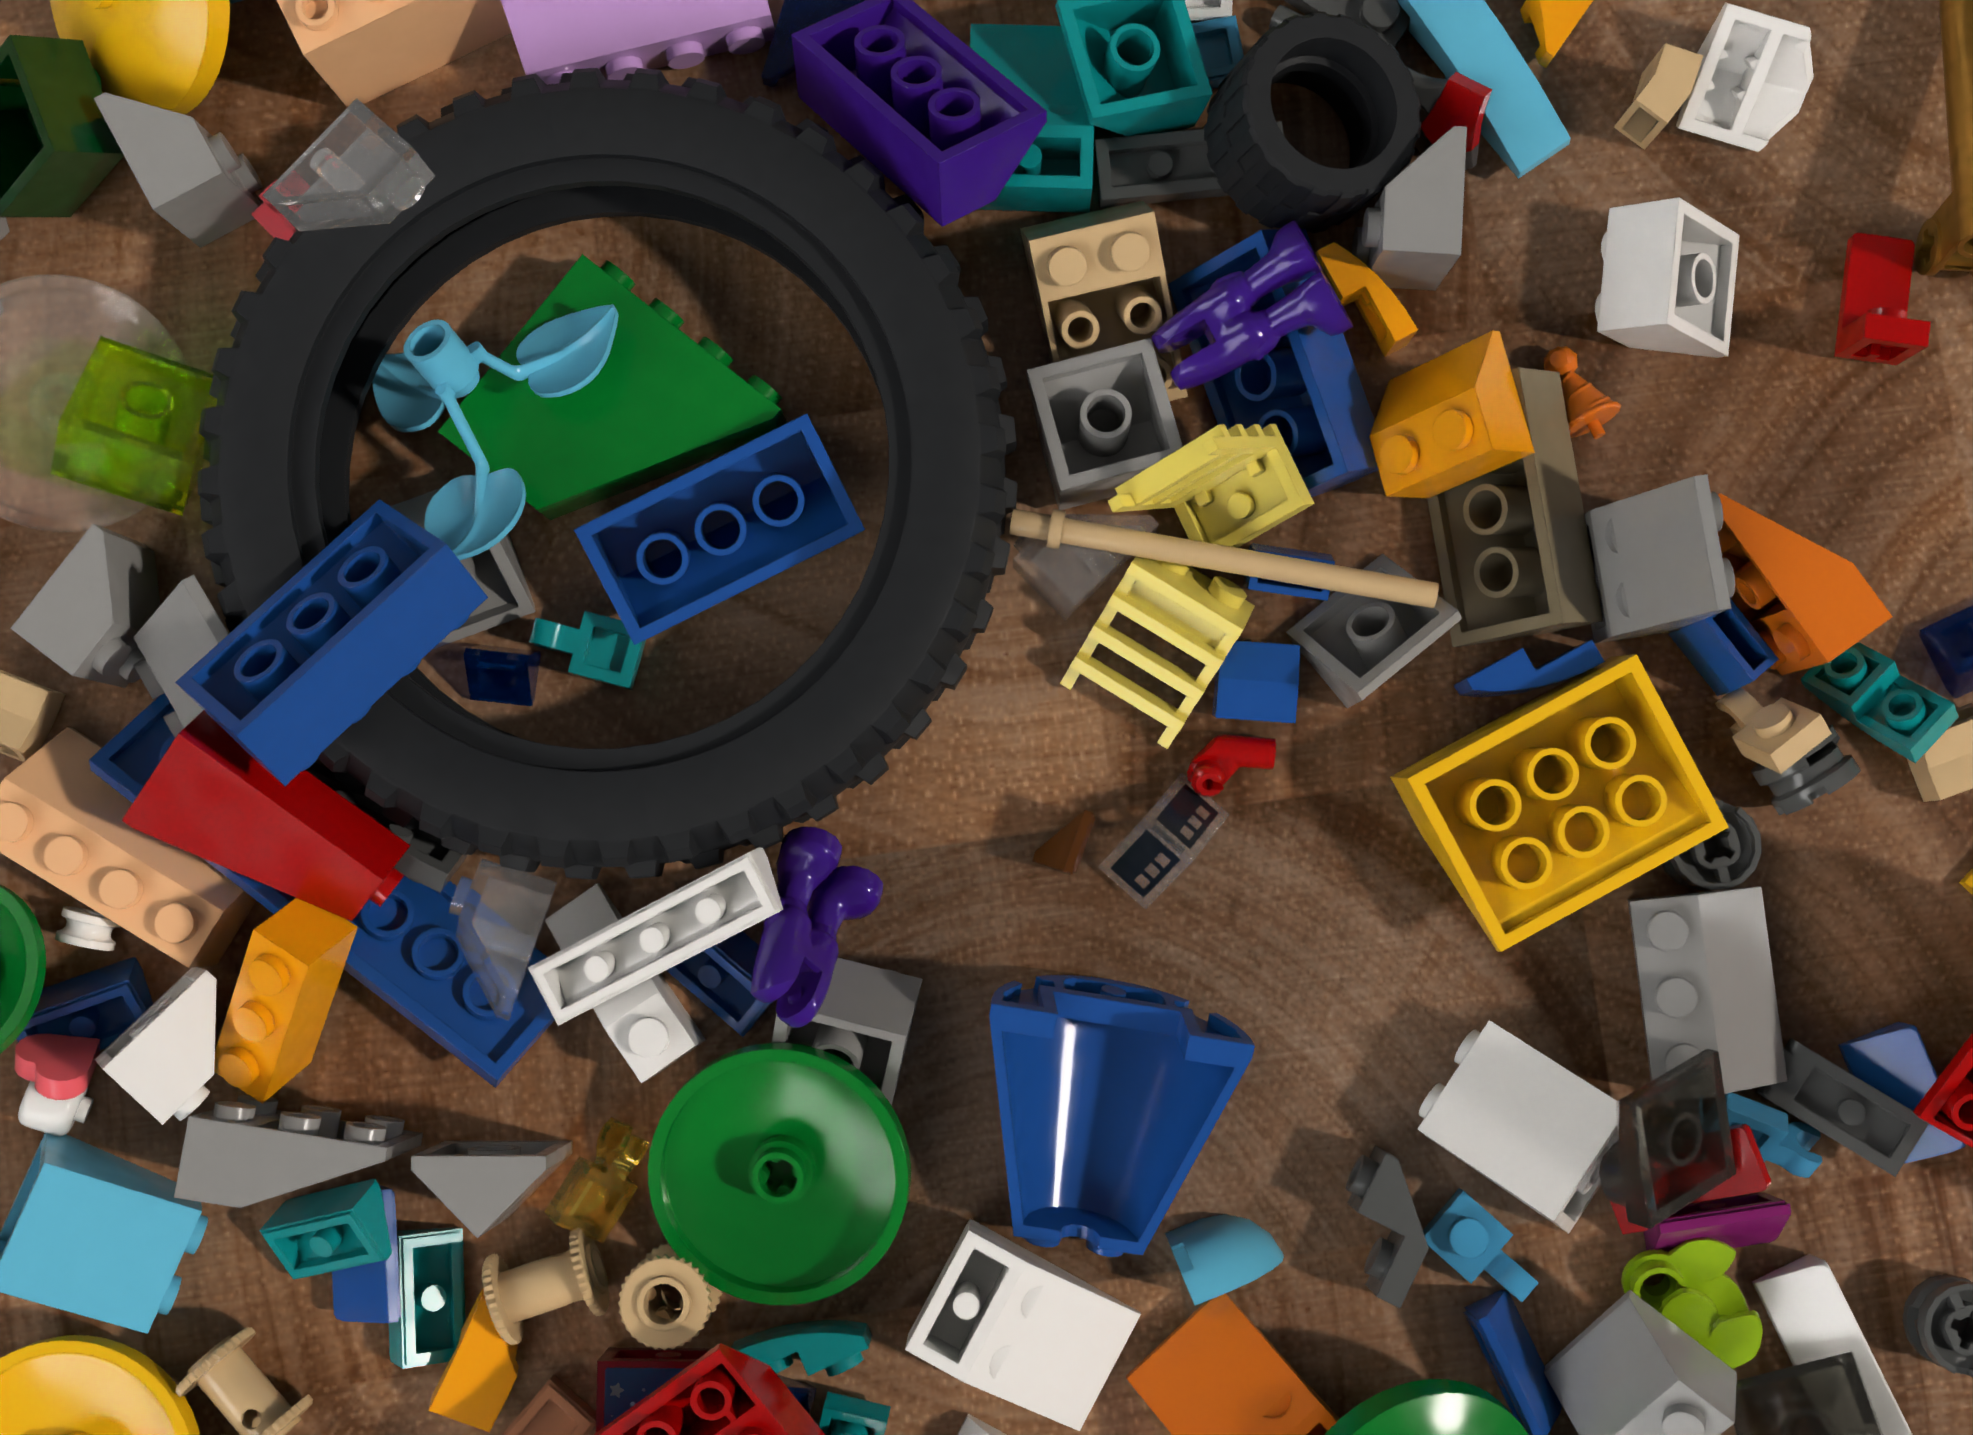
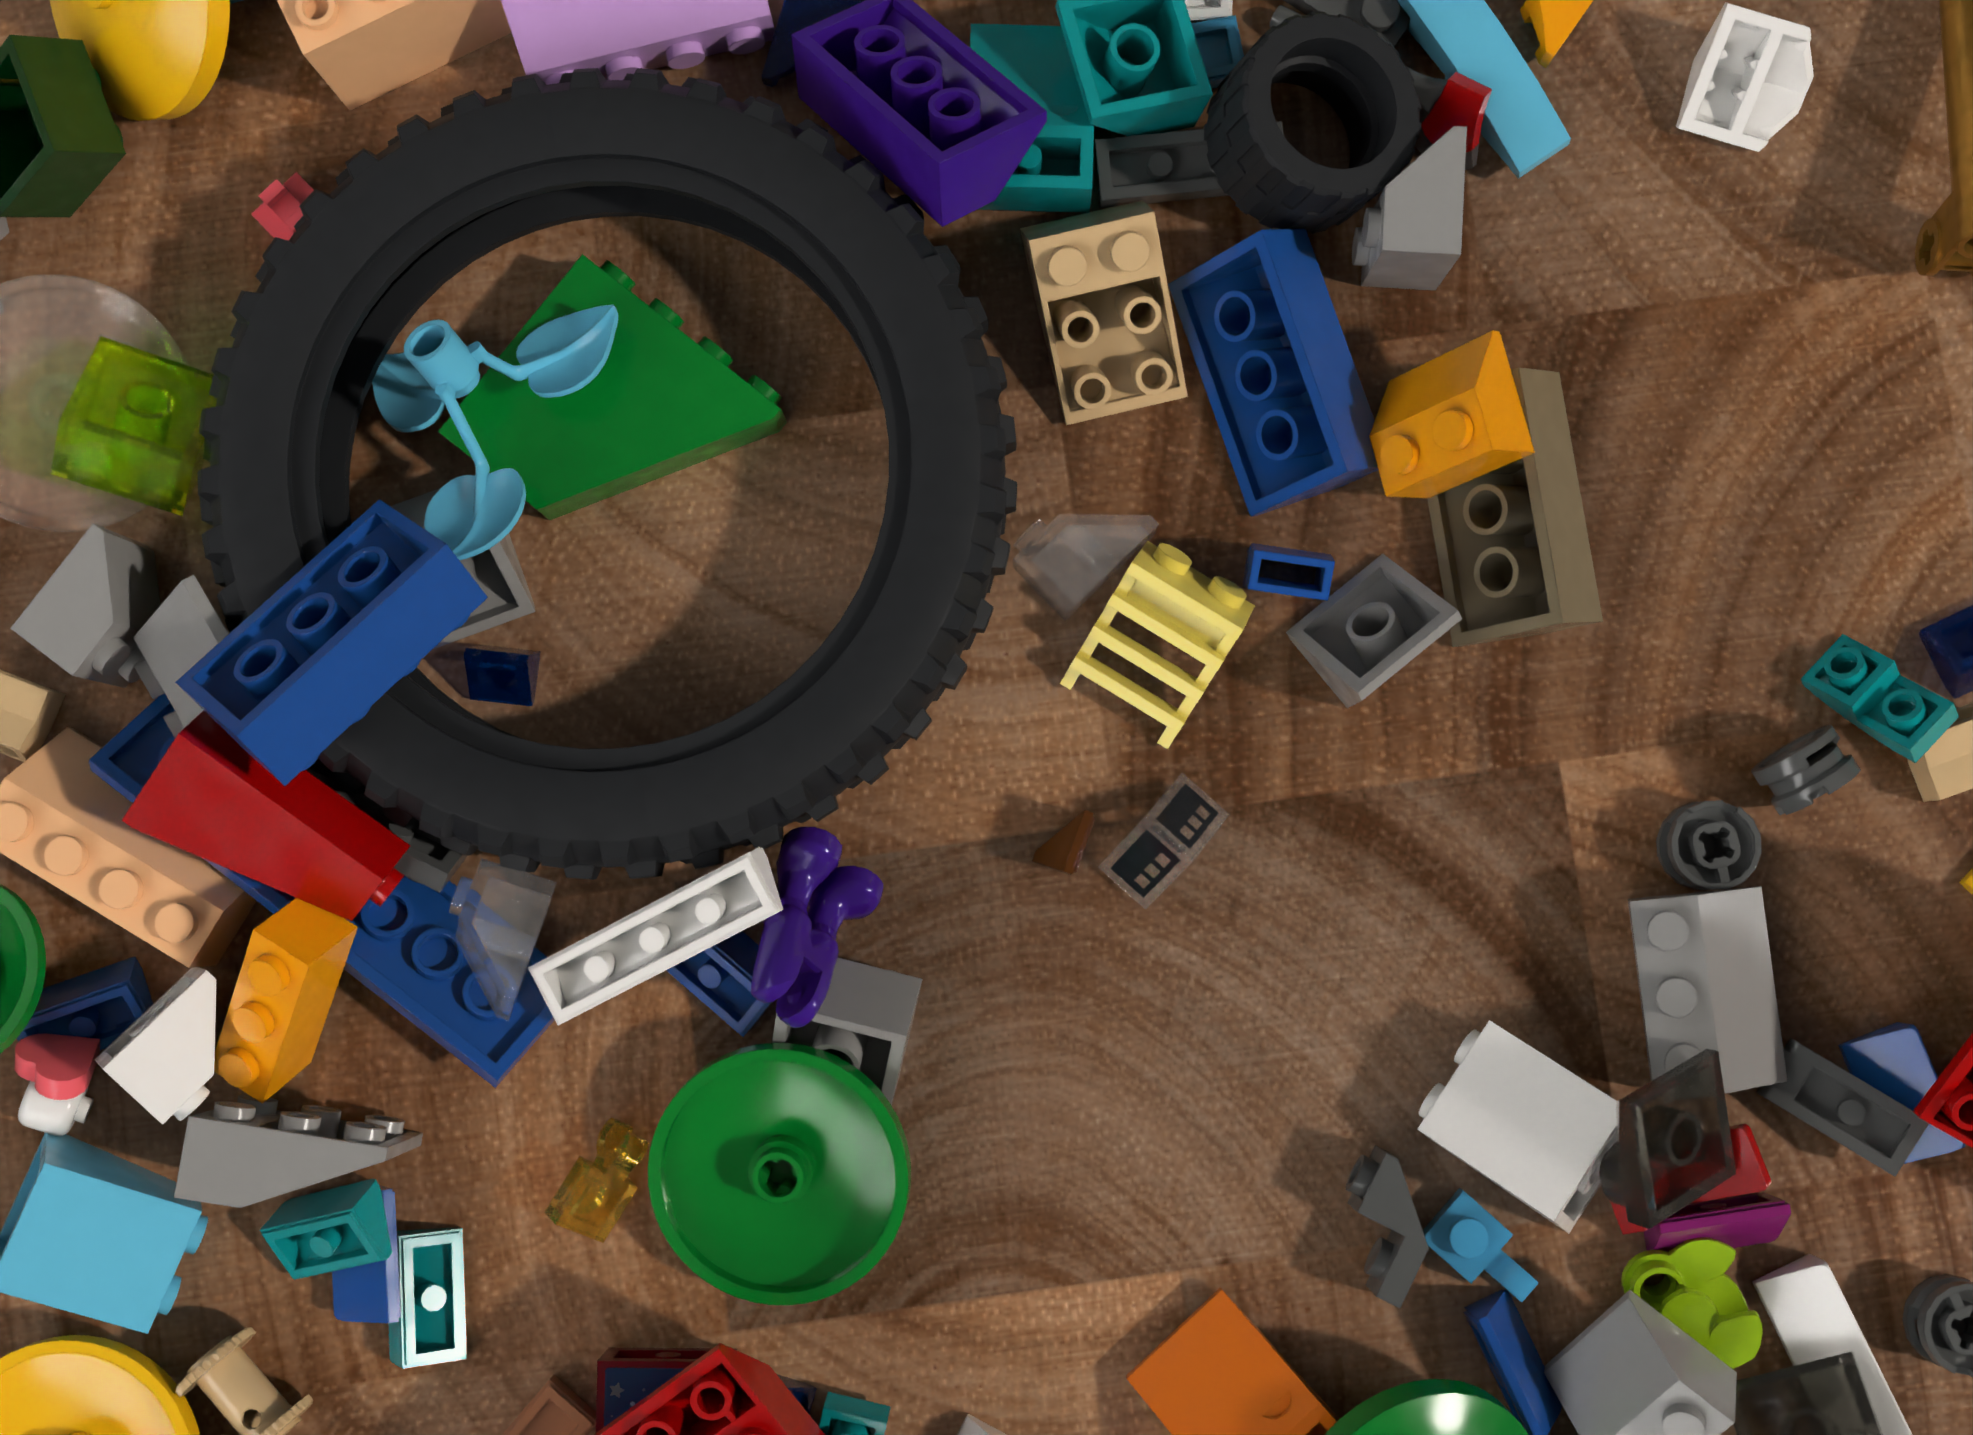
white bush [55,906,120,951] -> none
light grey slope [94,92,263,248] -> none
clear slope [262,98,435,231] -> none
light grey slope [411,1141,573,1238] -> none
light orange slope [428,1288,519,1433] -> none
tan hose [482,1225,609,1345] -> none
teal plate [529,611,646,690] -> none
white slope [545,883,706,1083] -> none
blue slope [574,413,865,645] -> none
tan hose [618,1243,723,1350] -> none
teal slope [731,1320,872,1377] -> none
white slope [905,1219,1141,1431] -> none
blue cone [989,975,1255,1257] -> none
tan bar [1009,509,1439,608] -> none
light grey slope [1026,338,1183,510] -> none
light yellow plate [1108,424,1315,548] -> none
dark purple piece [1151,220,1353,390] -> none
medium azure brick [1165,1214,1284,1306] -> none
red arm [1187,734,1276,797] -> none
blue piece [1212,641,1300,723] -> none
light orange slope [1316,242,1418,357] -> none
yellow slope [1390,654,1729,952] -> none
blue slope [1454,640,1605,697] -> none
orange piece [1544,346,1621,439] -> none
light grey slope [1584,474,1735,644] -> none
white slope [1595,197,1740,358] -> none
tan piece [1614,43,1704,150] -> none
blue piece [1668,598,1779,696] -> none
dark azure plate [1696,1092,1822,1178] -> none
tan plate [1715,688,1832,774] -> none
orange slope [1718,493,1893,676] -> none
red bracket [1834,232,1931,365] -> none

